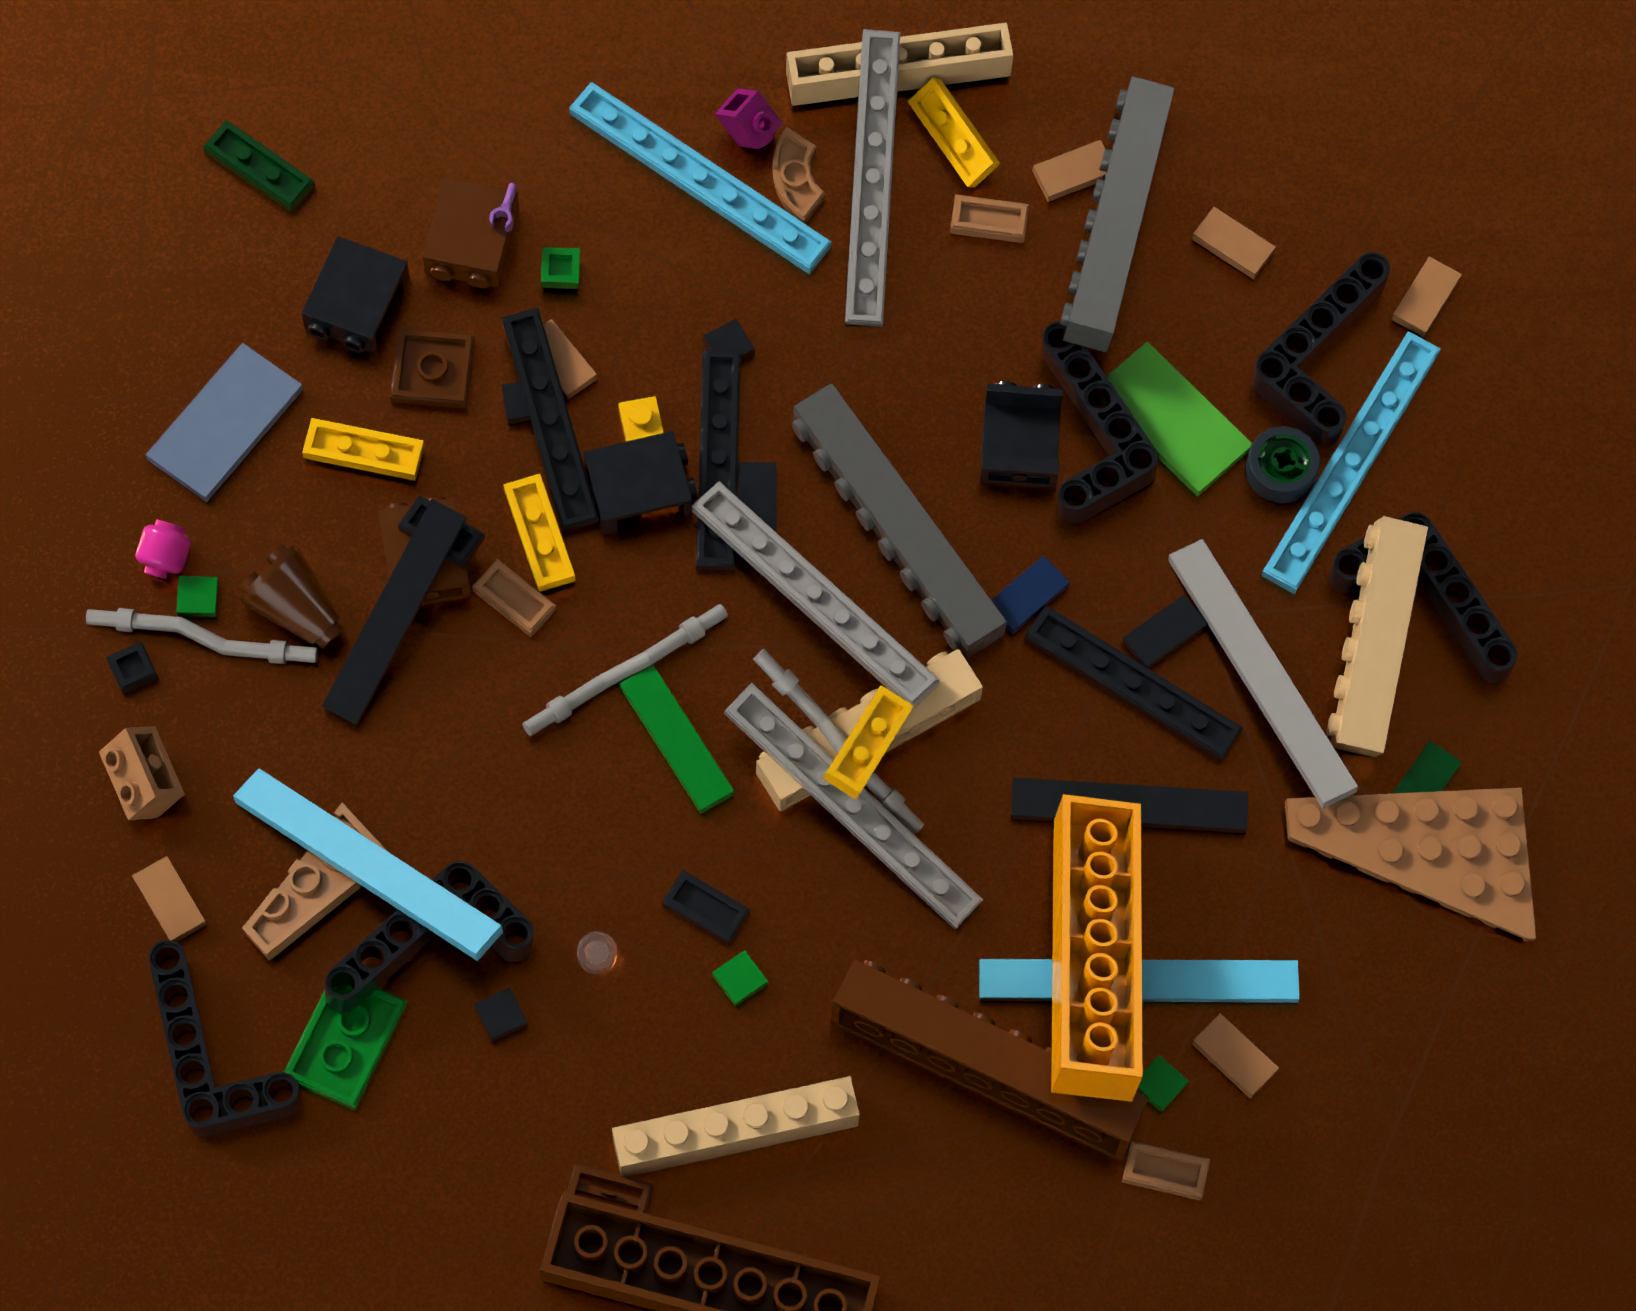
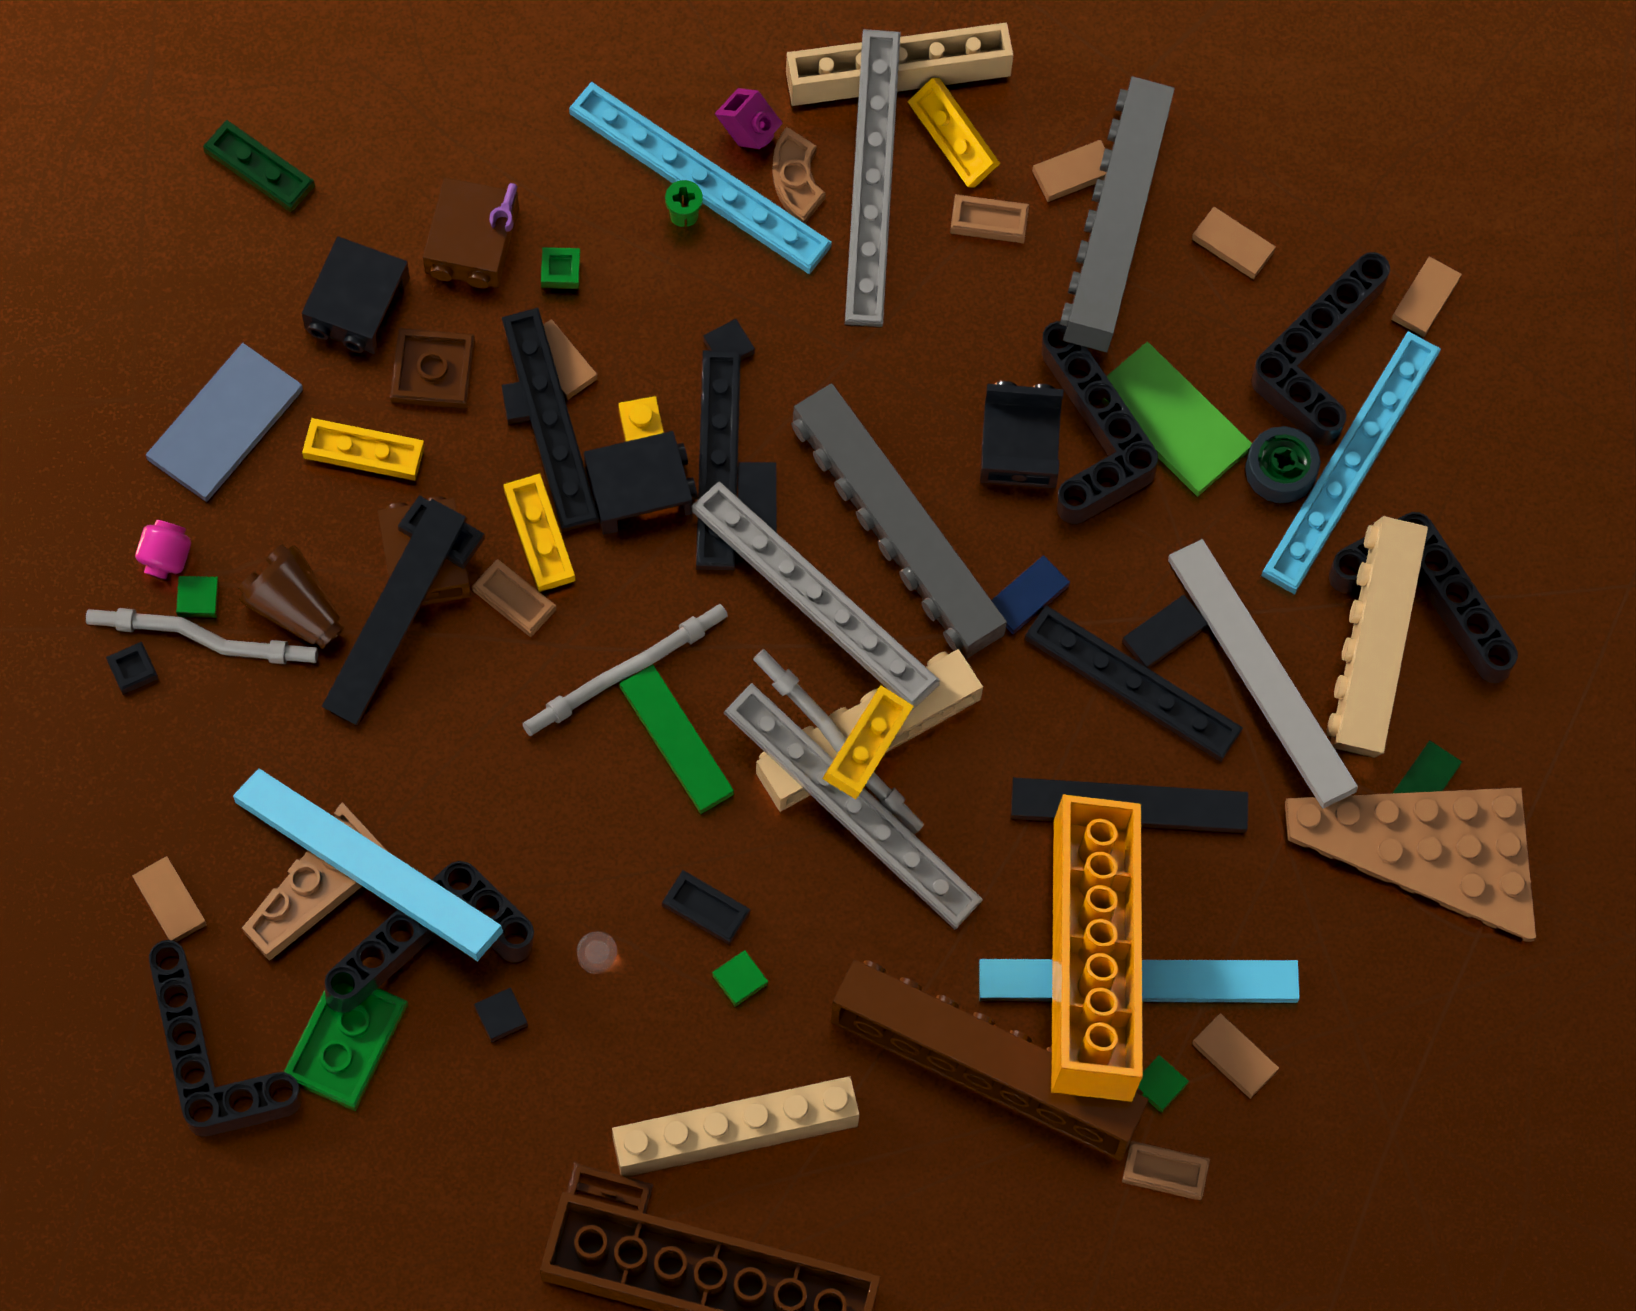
medium nougat brick [99,726,185,820] -> none
none -> green bush [665,180,703,227]

